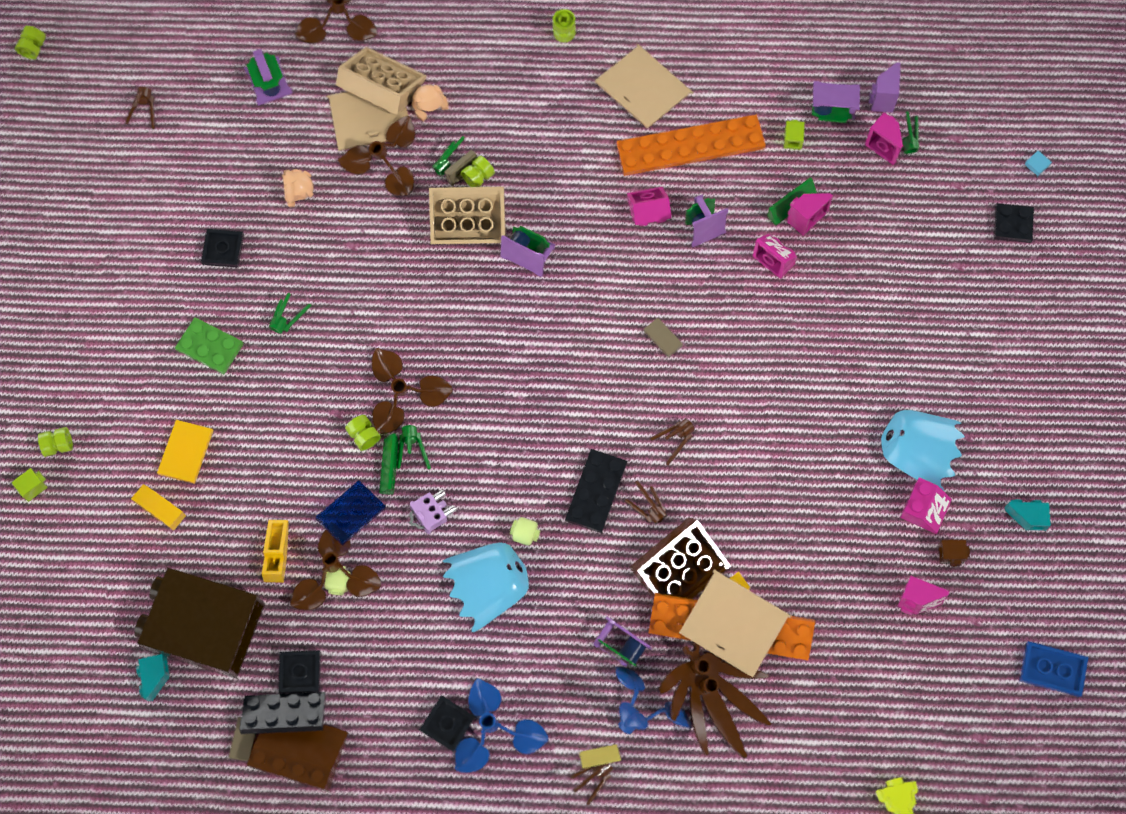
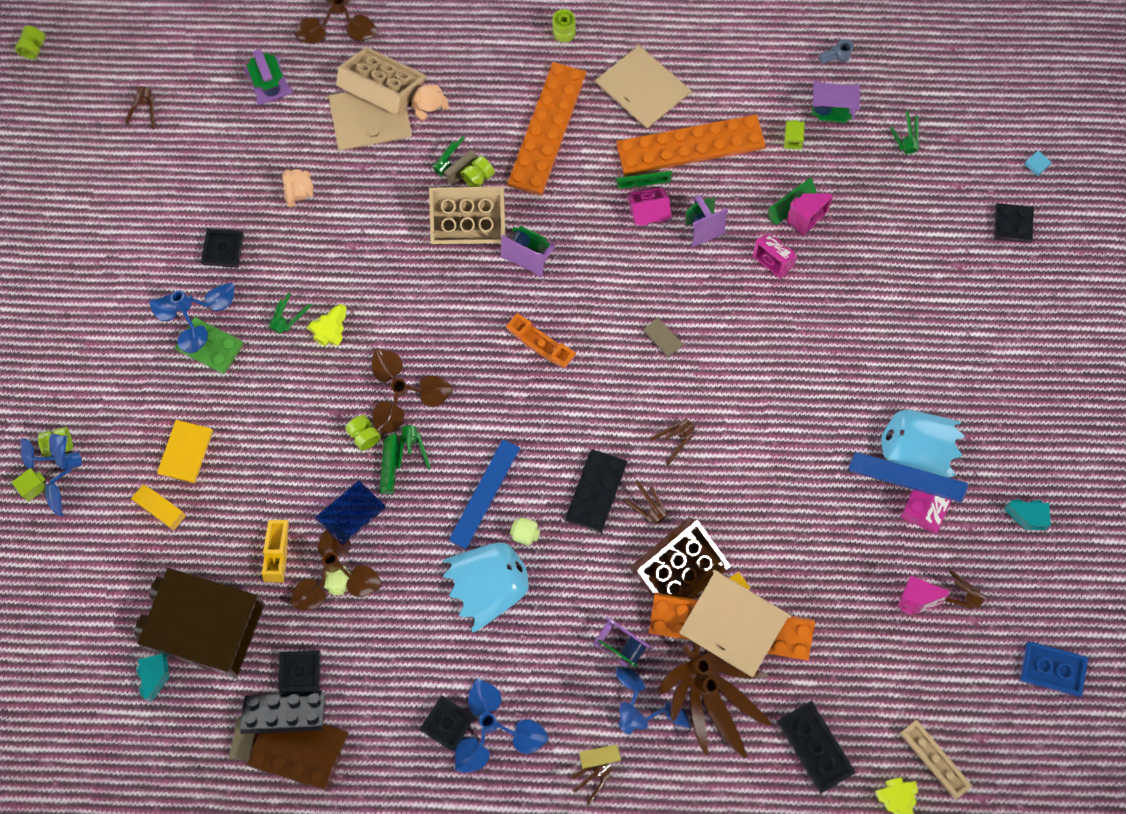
reddish brown plant [338,116,416,196] -> none
lavender piece [409,490,456,534] -> none
dark pink slope [865,113,903,165] -> none
medium lavender slope [869,62,900,113] -> none
reddish brown brick [938,540,970,567] -> none
none -> blue plant [20,434,82,516]
none -> blue plant [150,282,235,354]
none -> neon yellow rock [307,303,347,346]
none -> blue tile [449,440,520,550]
none -> orange slope [506,313,576,368]
none -> orange plate [507,62,586,196]
none -> green slope [615,170,672,190]
none -> black plate [776,700,856,794]
none -> sand blue axle [819,39,853,64]
none -> blue tile [848,452,969,503]
none -> tan plate [900,720,972,800]
none -> reddish brown plant [945,570,986,610]

